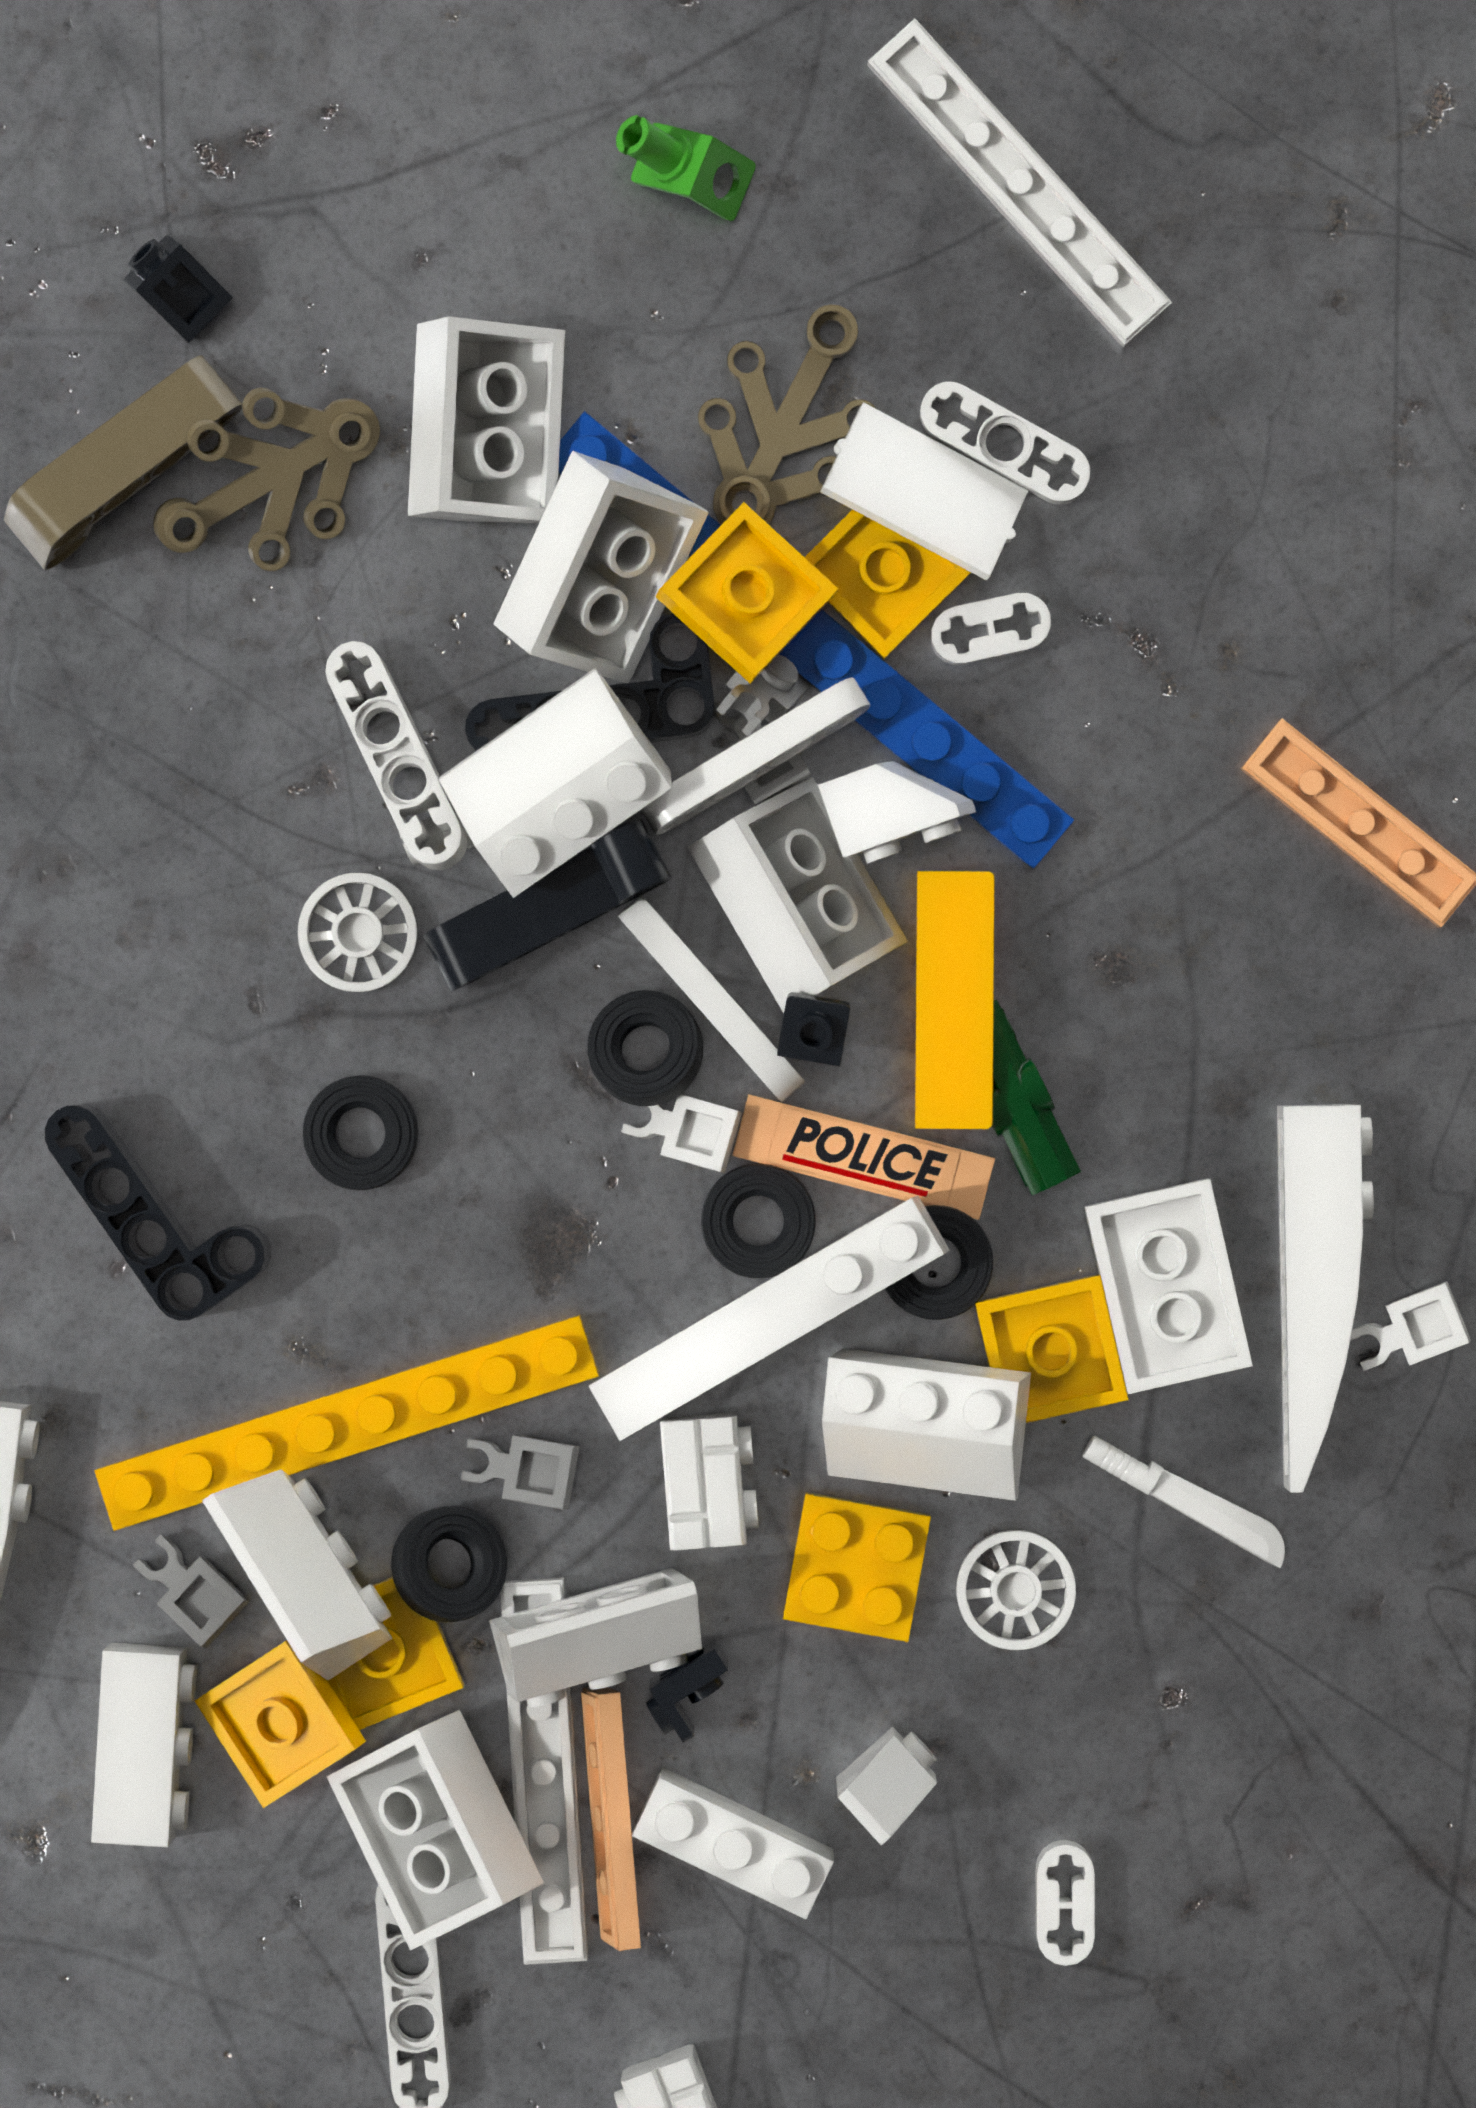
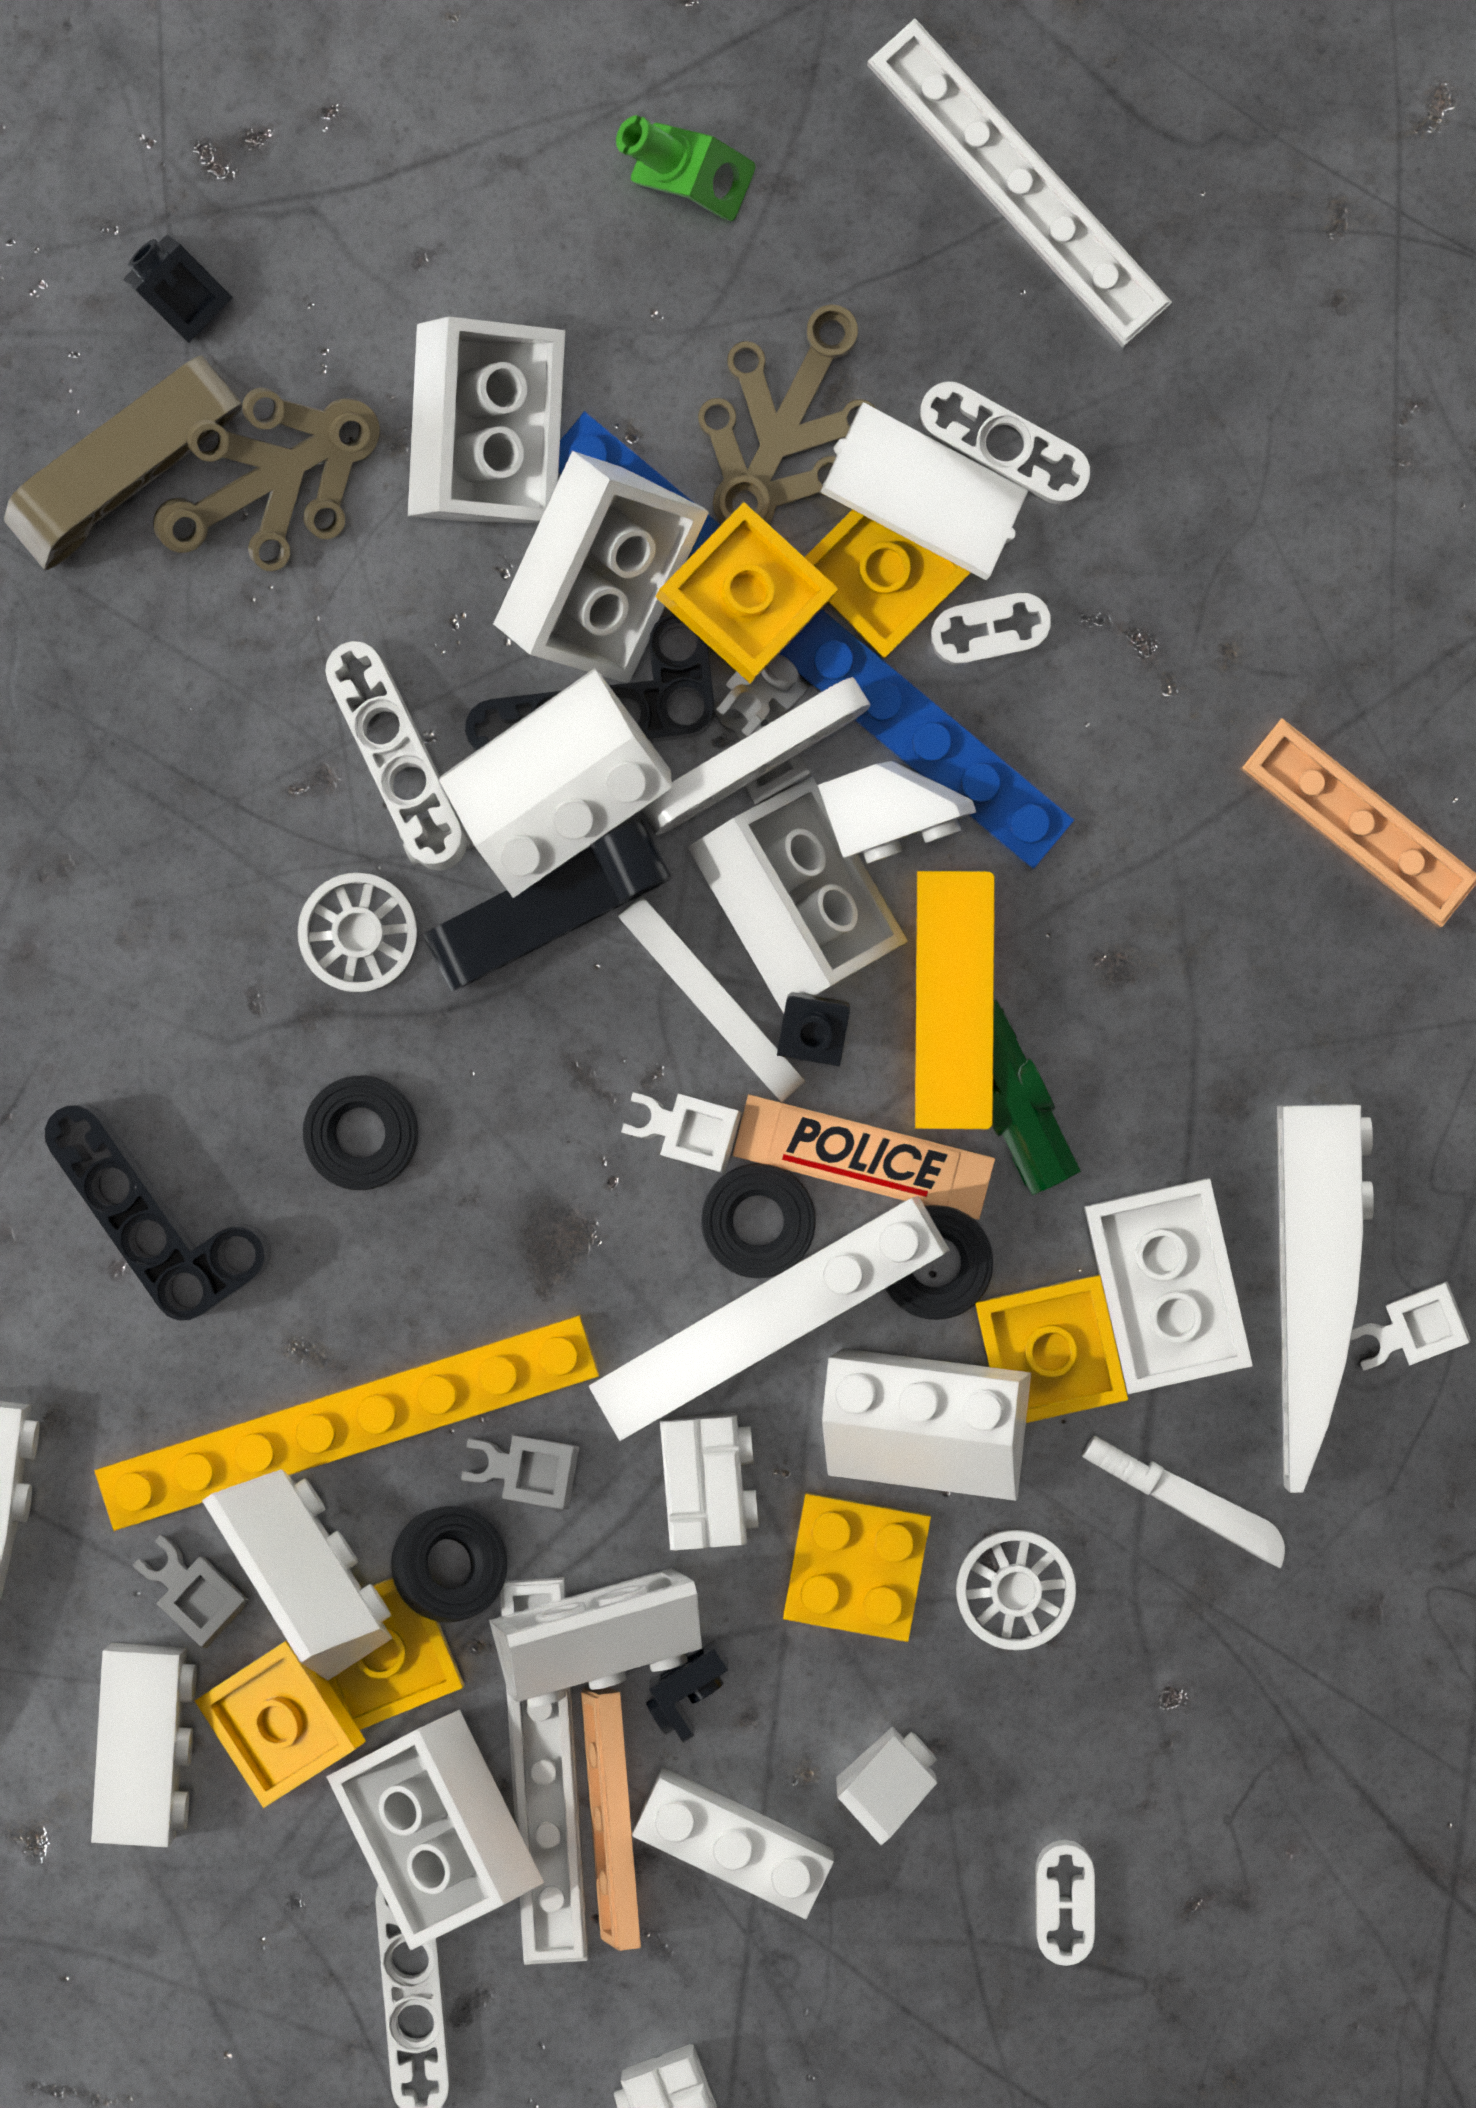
black tyre [587,990,703,1106] -> none

